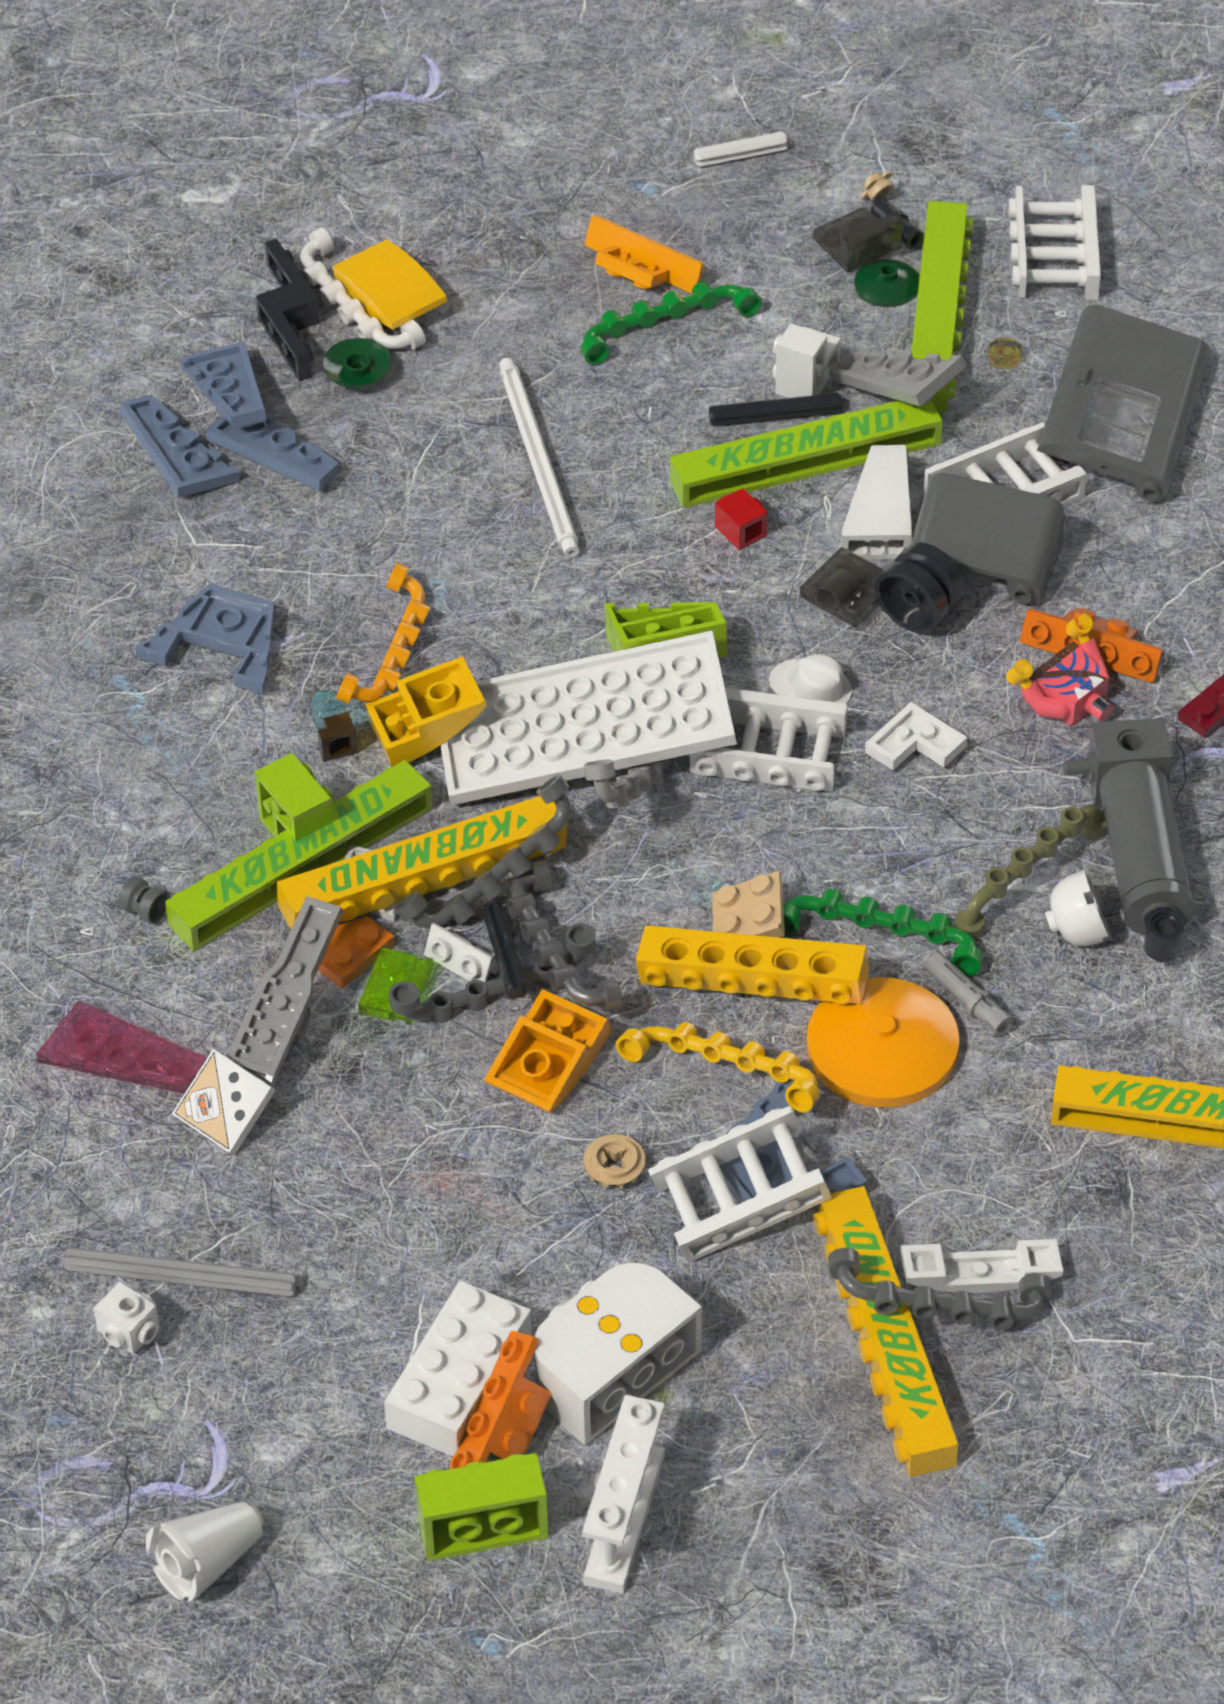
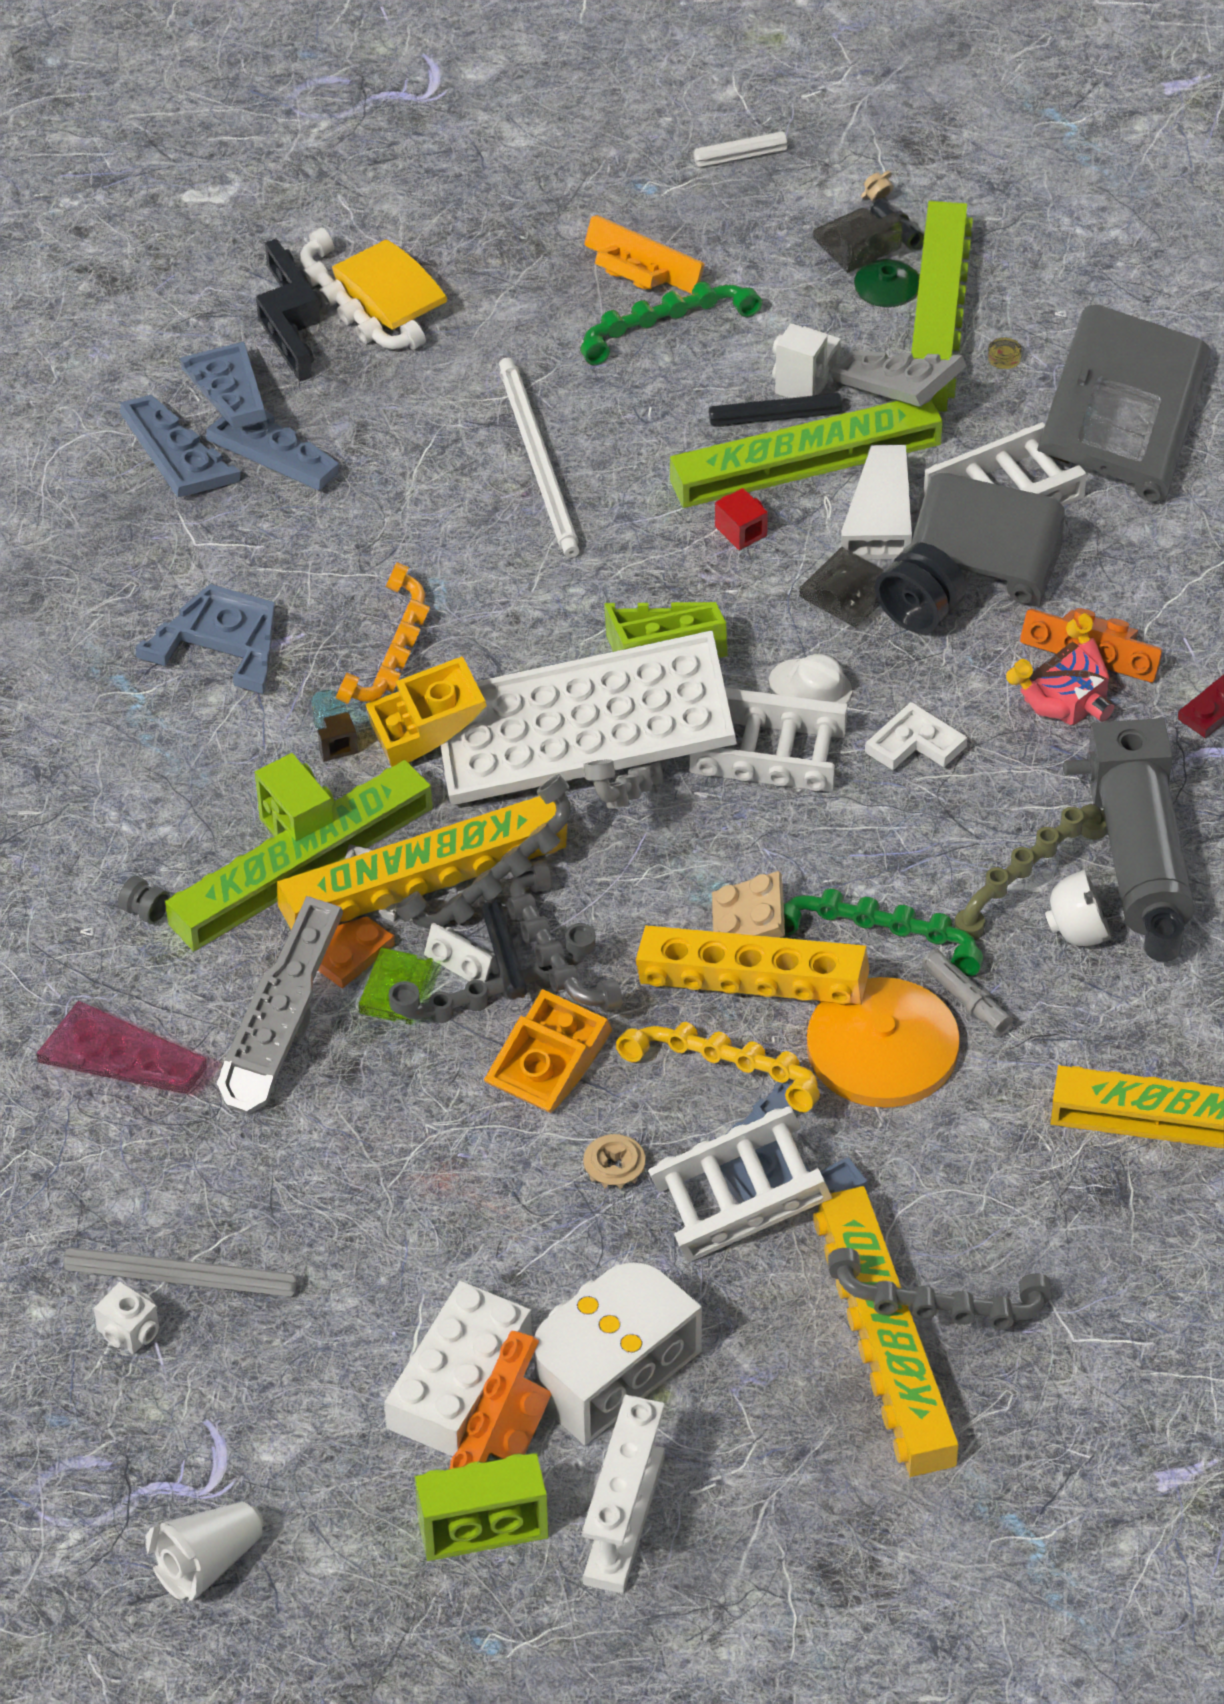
tile [172,1049,276,1155] -> none
dark green dish [323,338,390,388] -> none
white slope [900,1239,1063,1293] -> none
white fence [1008,185,1101,300] -> none

